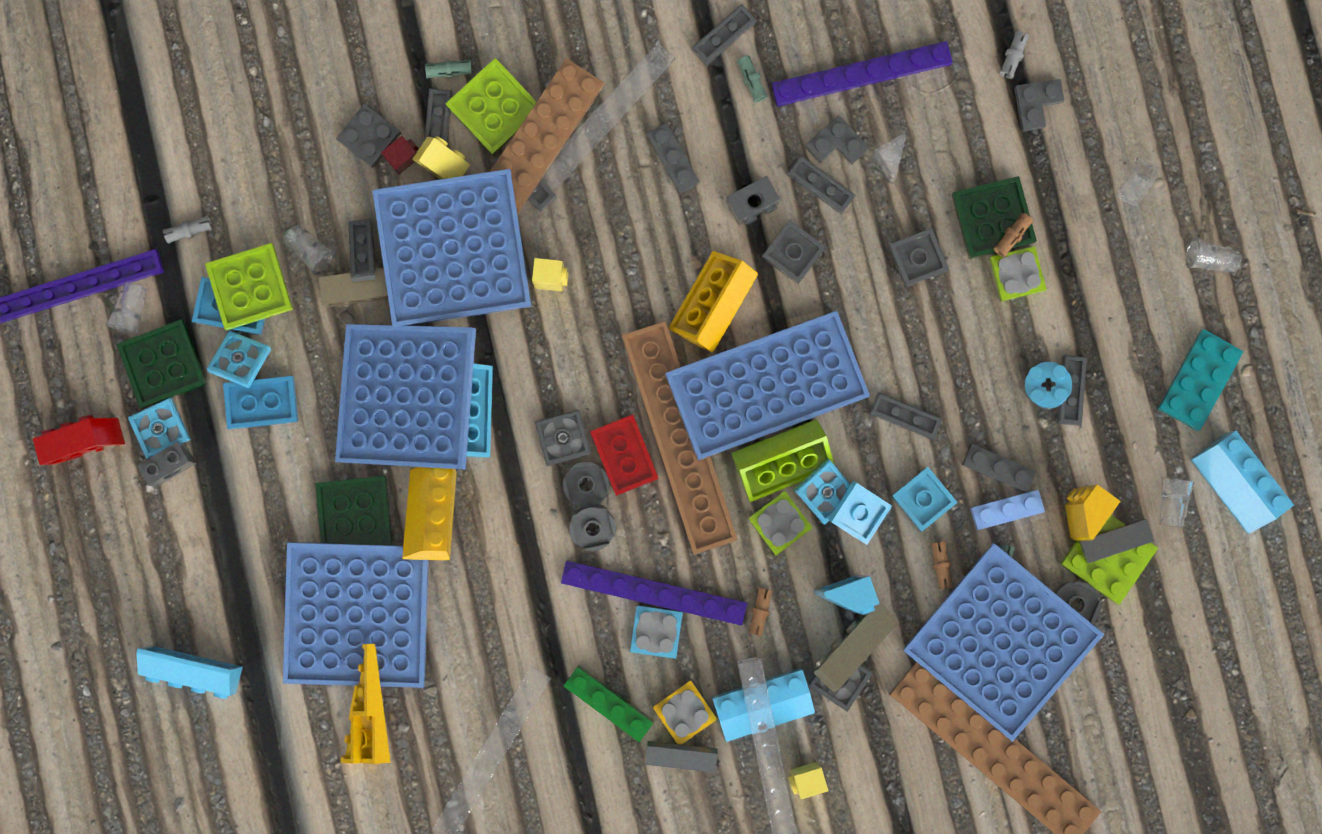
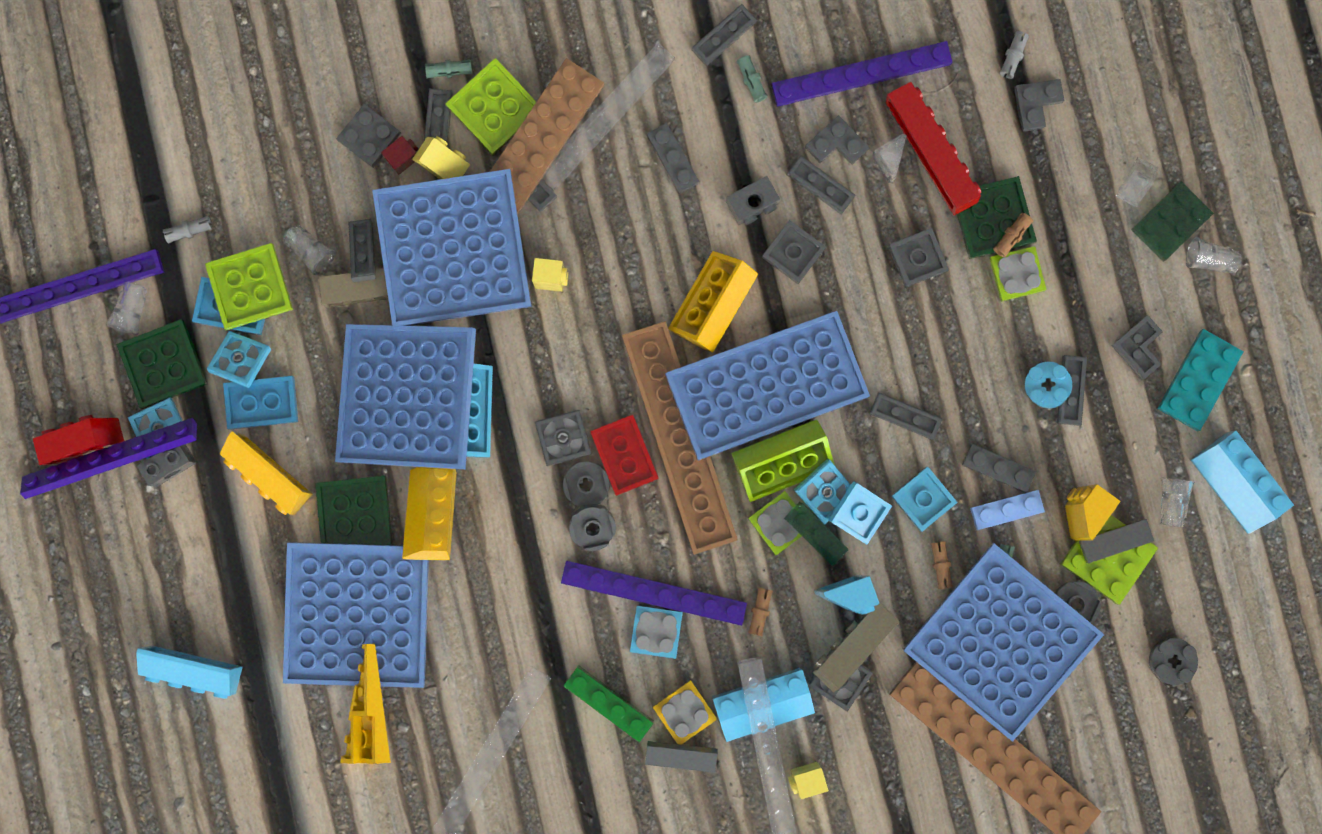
none -> dark purple plate [20,418,197,499]
none -> yellow slope [220,431,313,515]
none -> clear green plate [784,502,849,566]
none -> red brick [885,82,981,215]
none -> dark grey plate [1111,315,1163,380]
none -> clear green plate [1131,181,1214,262]
none -> dark grey plate [1149,638,1198,685]

